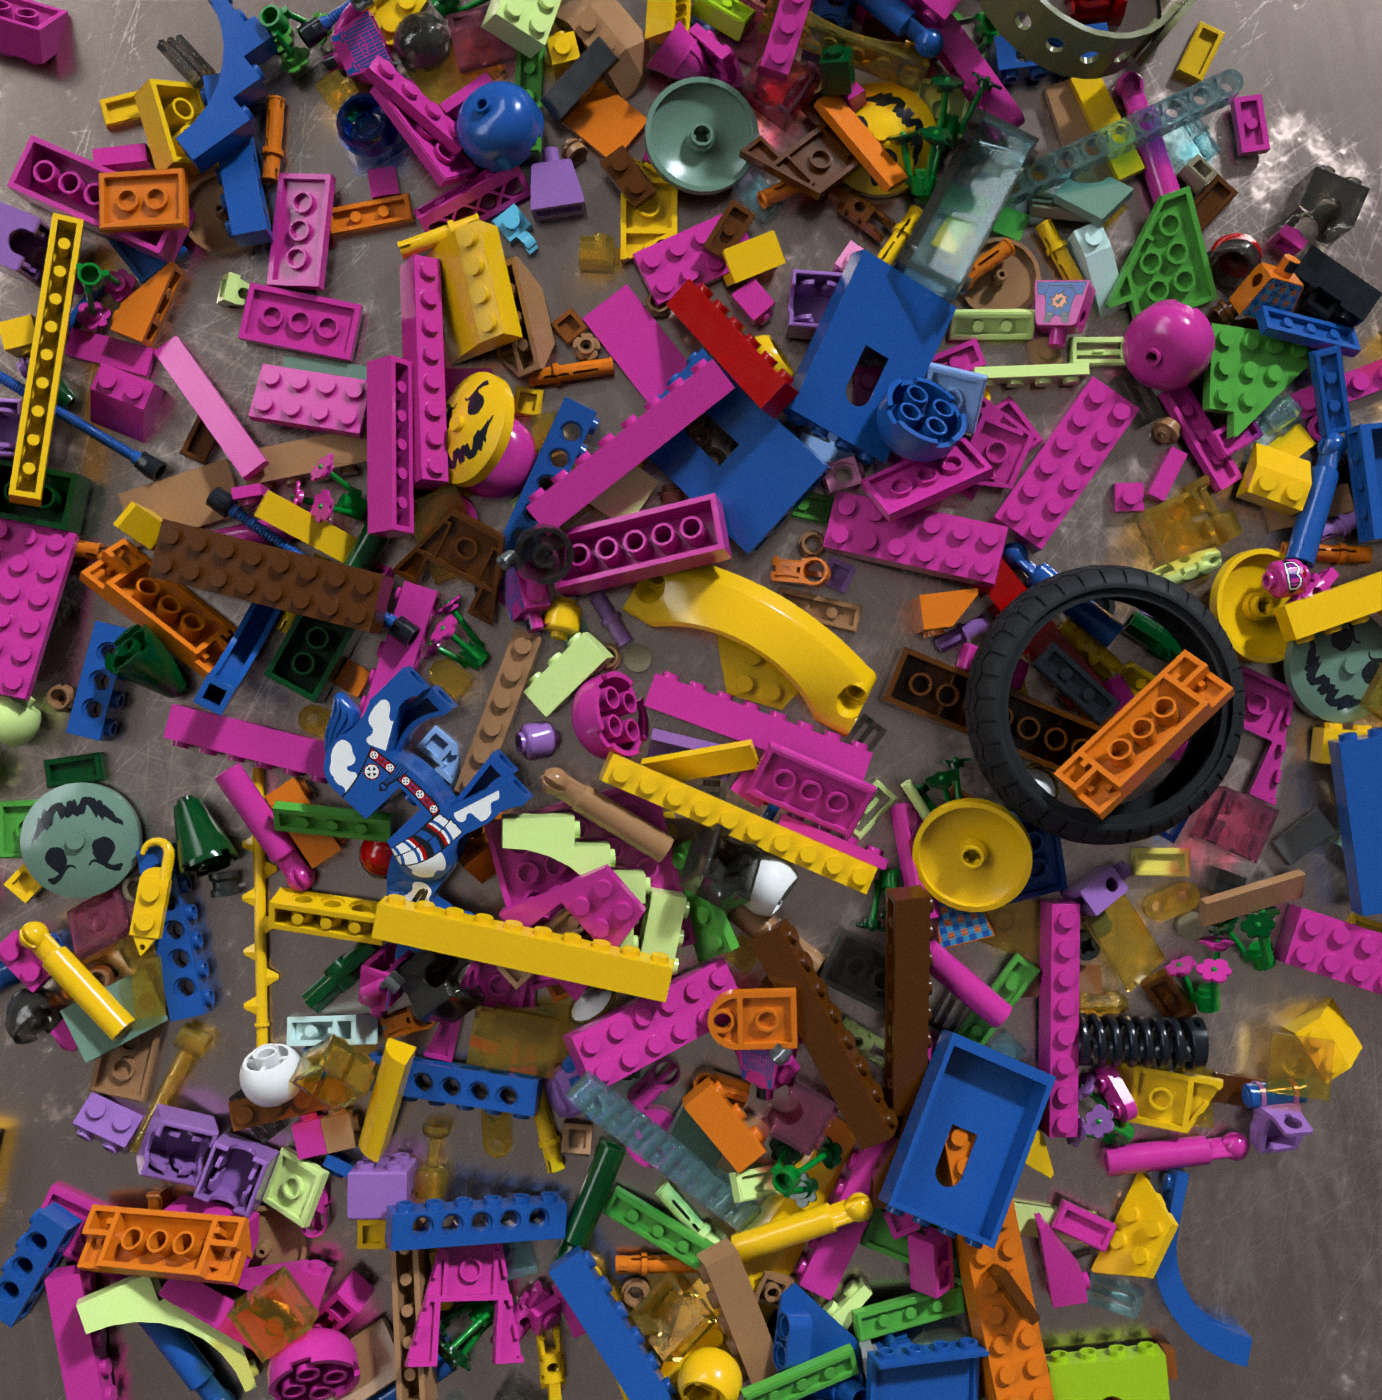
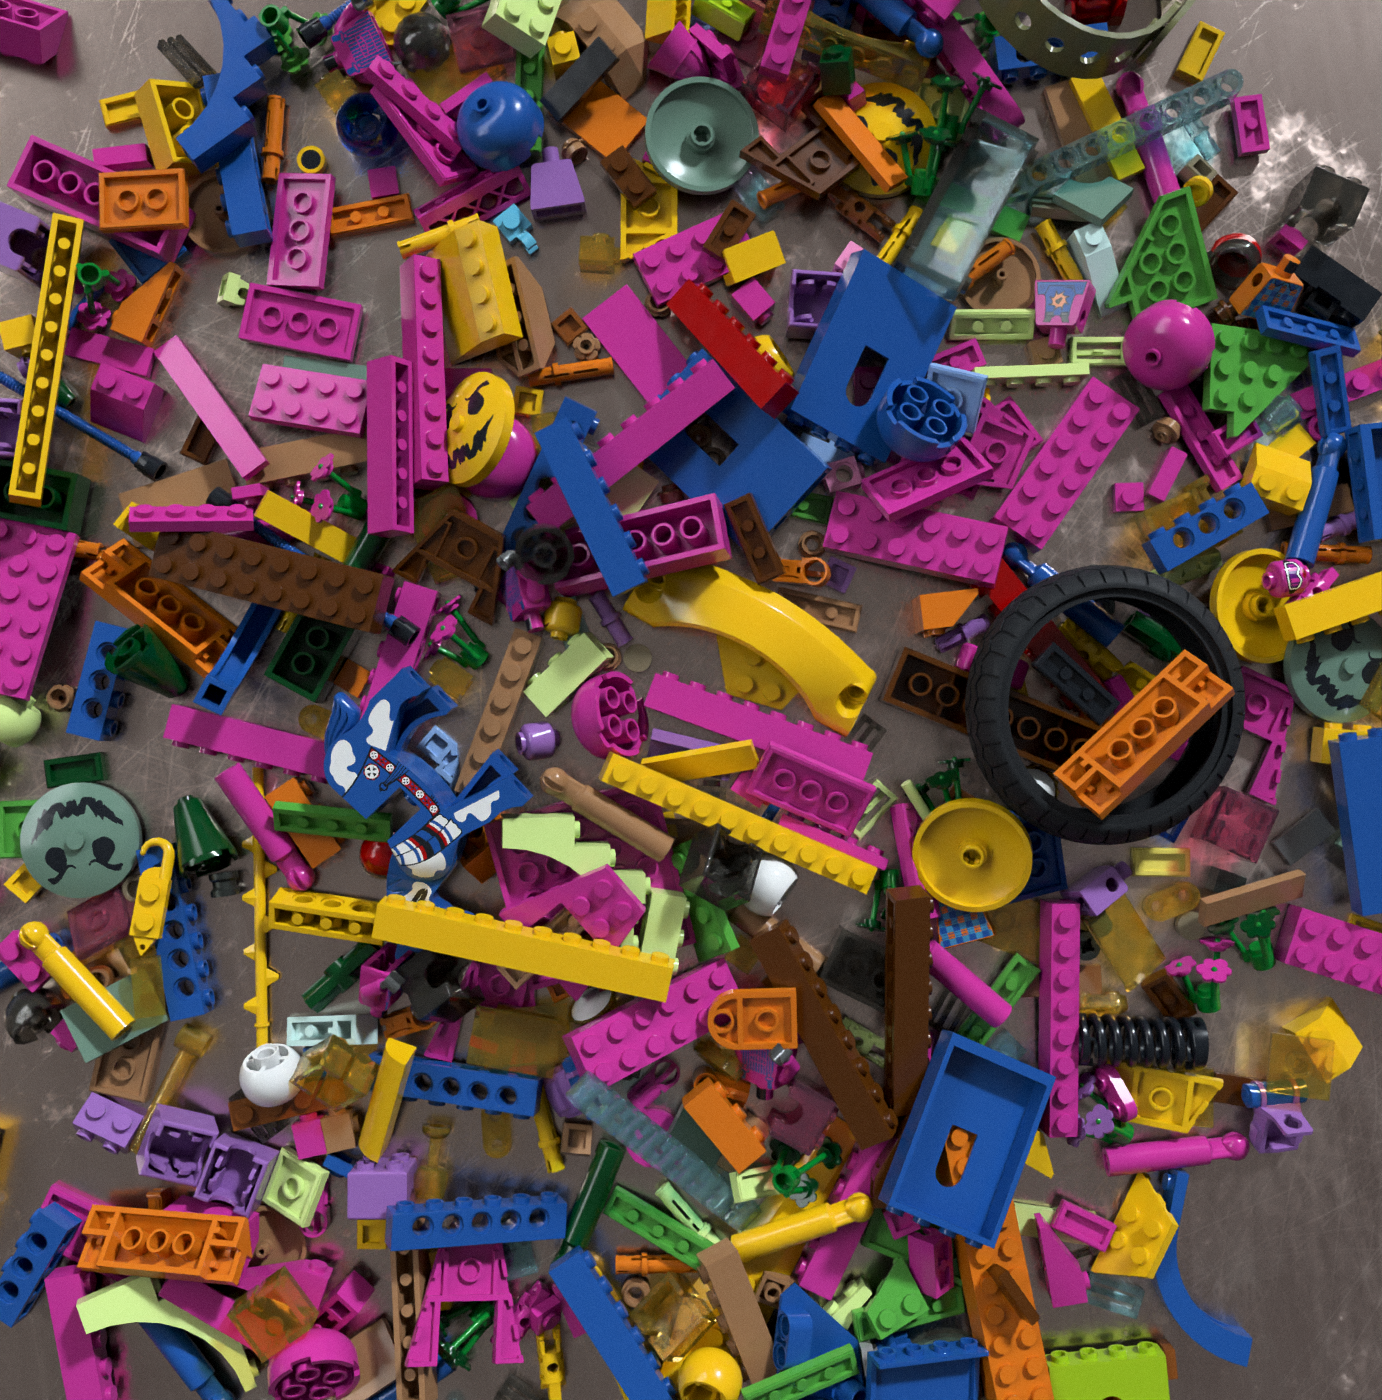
none -> dark pink plate [129,504,254,532]
none -> tile [297,146,327,174]
none -> blue brick [534,417,650,598]
none -> clear yellow plate [693,1040,744,1083]
none -> reddish brown tile [724,493,786,585]
none -> bright green wing [863,1256,930,1340]
none -> blue brick [1142,482,1269,575]
none -> yellow tile [1183,175,1213,207]

